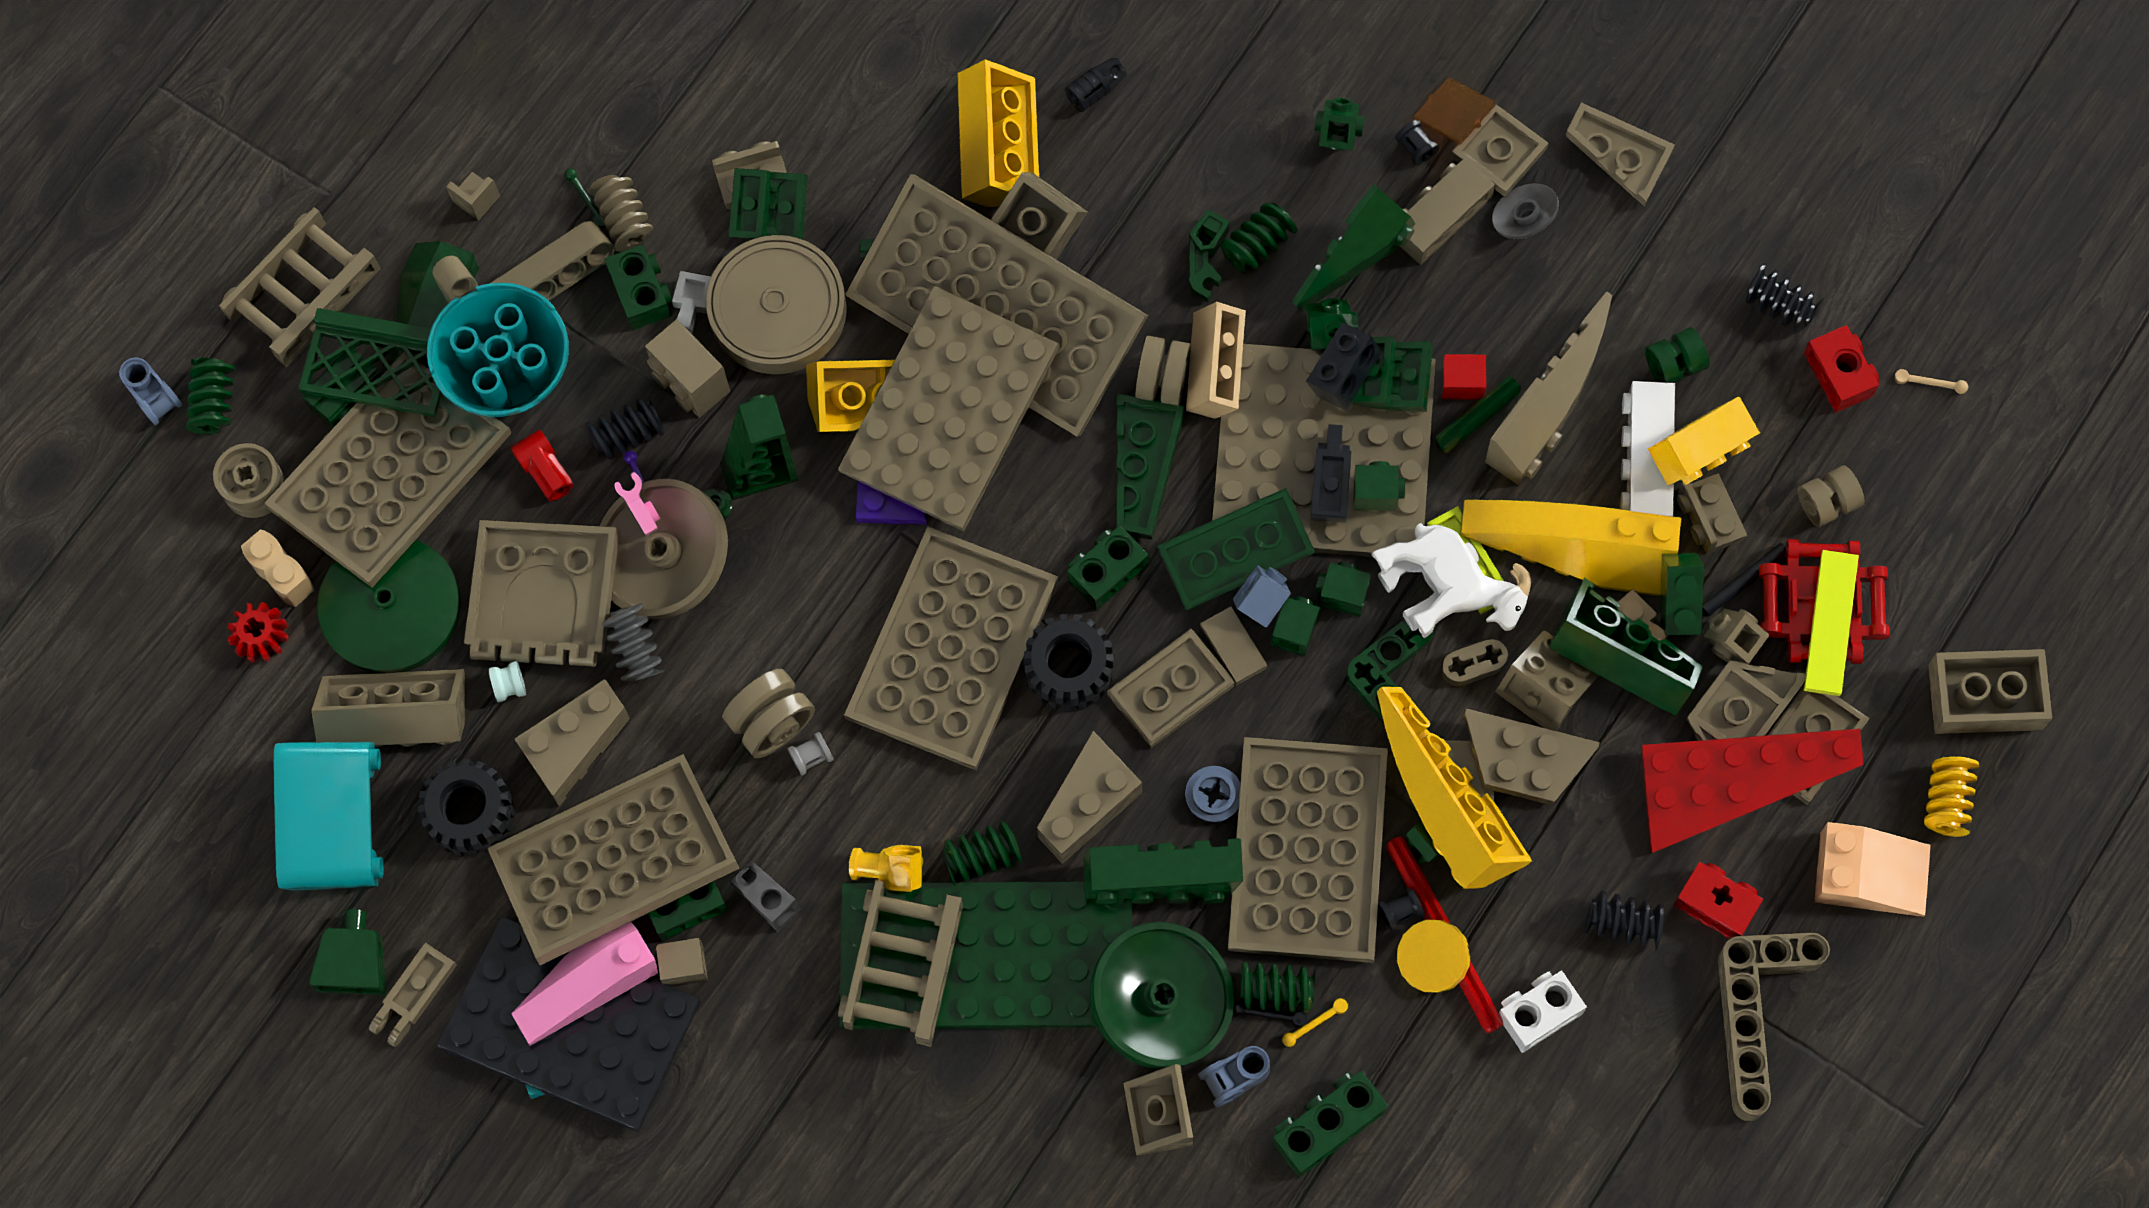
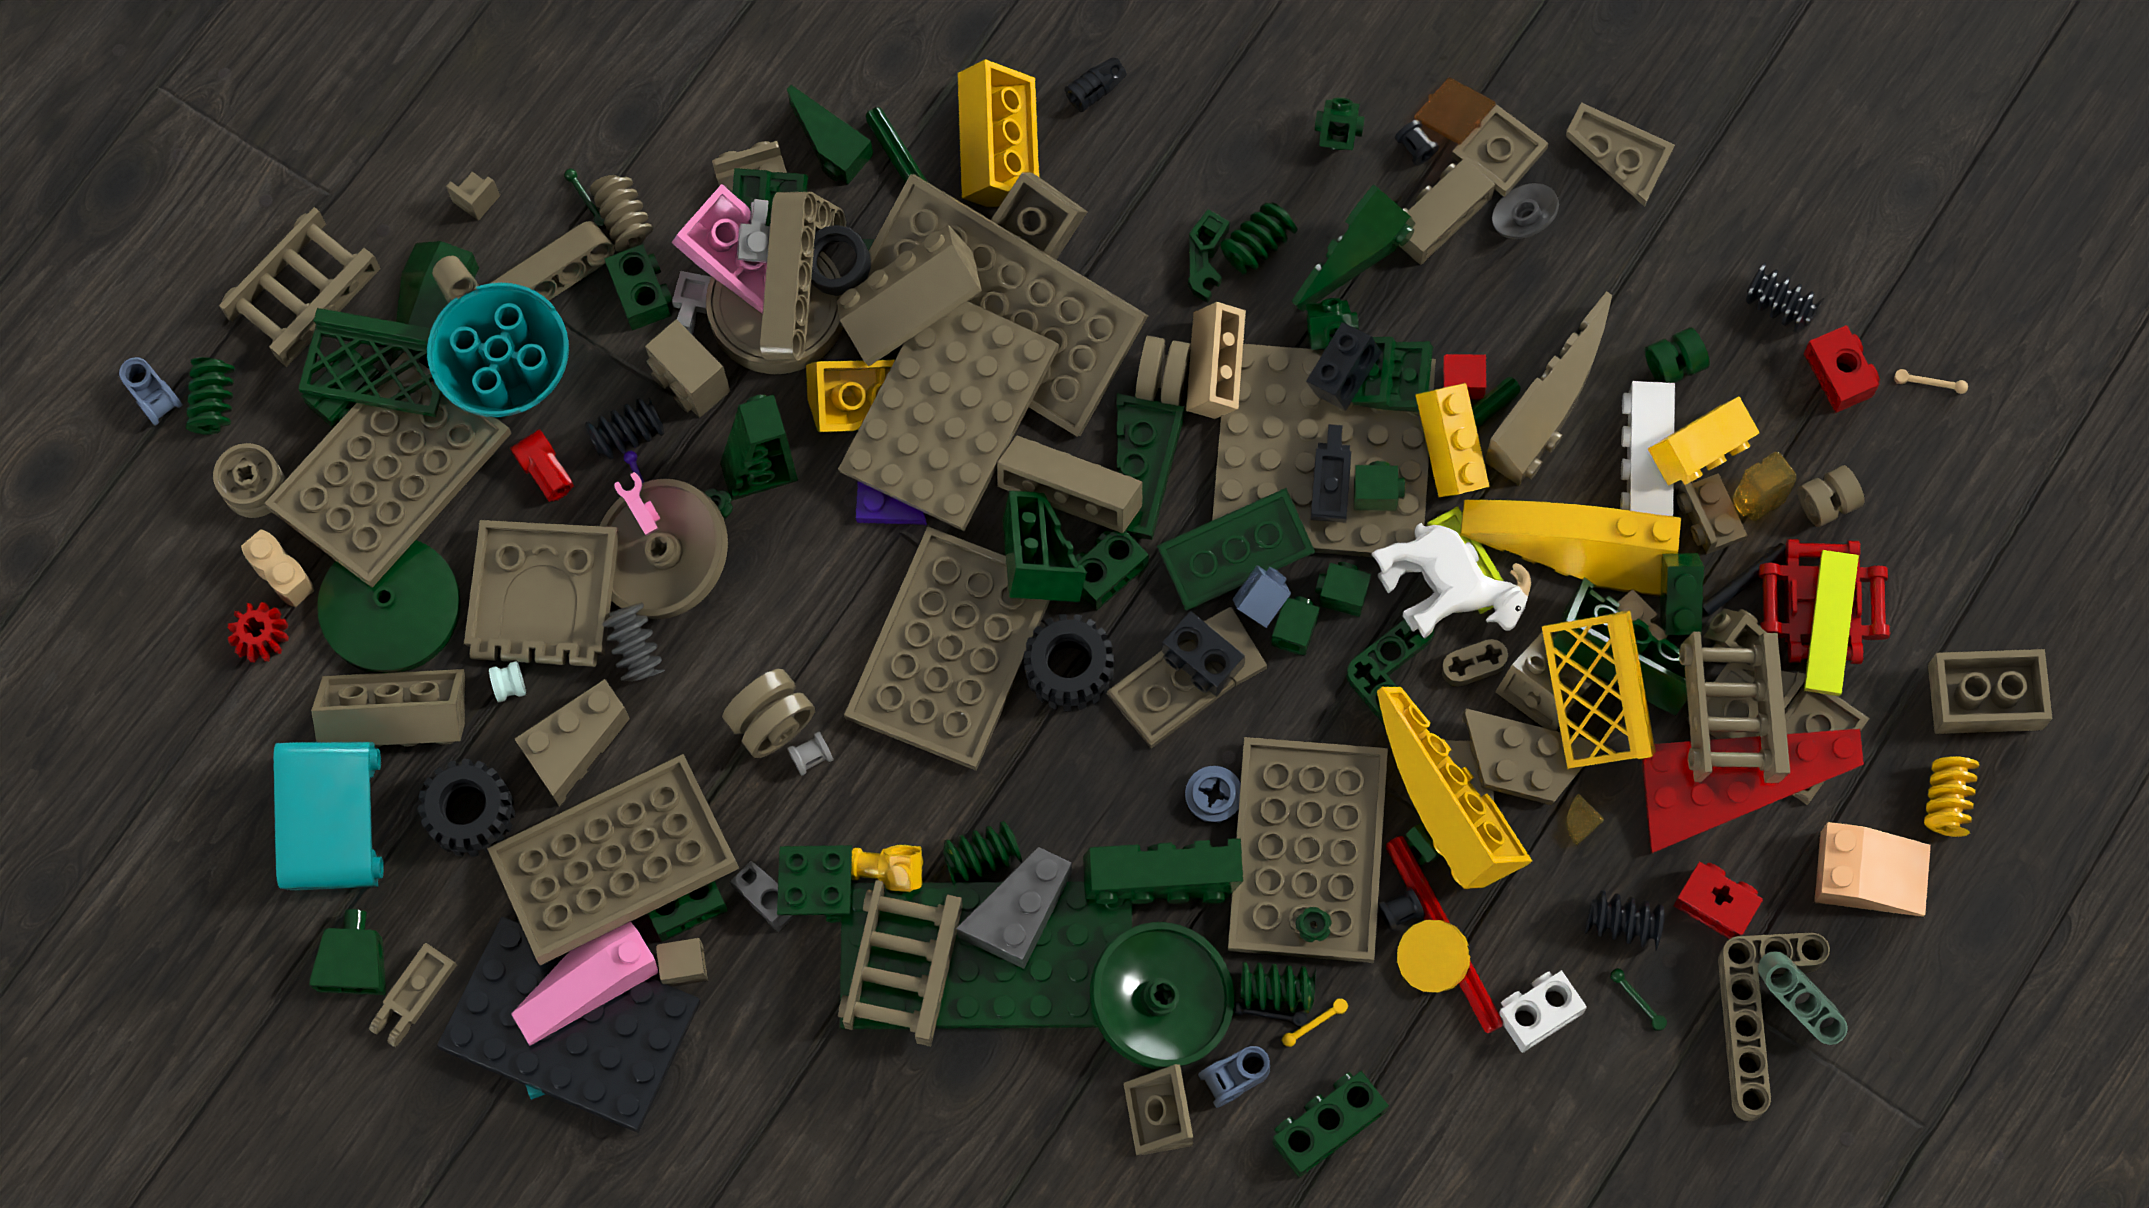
dark tan wedge [1037,731,1142,864] -> none
none -> bright pink wedge [672,184,767,314]
none -> light grey plate [736,199,770,263]
none -> dark tan beam [760,192,846,361]
none -> dark green hinge [777,845,852,923]
none -> dark green slope [787,85,873,185]
none -> black tyre [811,225,871,296]
none -> dark tan slope [836,225,982,366]
none -> dark green axle [865,107,927,183]
none -> flat silver wedge [957,847,1072,969]
none -> dark tan brick [997,436,1142,533]
none -> dark green wedge [1003,490,1087,602]
none -> black brick [1162,611,1245,697]
none -> dark green plate [1296,907,1332,943]
none -> yellow brick [1415,383,1490,497]
none -> yellow fence [1542,610,1656,769]
none -> clear yellow tile [1567,794,1604,846]
none -> dark green hinge [1610,968,1667,1031]
none -> dark tan fence [1679,632,1790,783]
none -> clear yellow brick [1733,451,1796,521]
none -> sand green beam [1758,951,1848,1045]

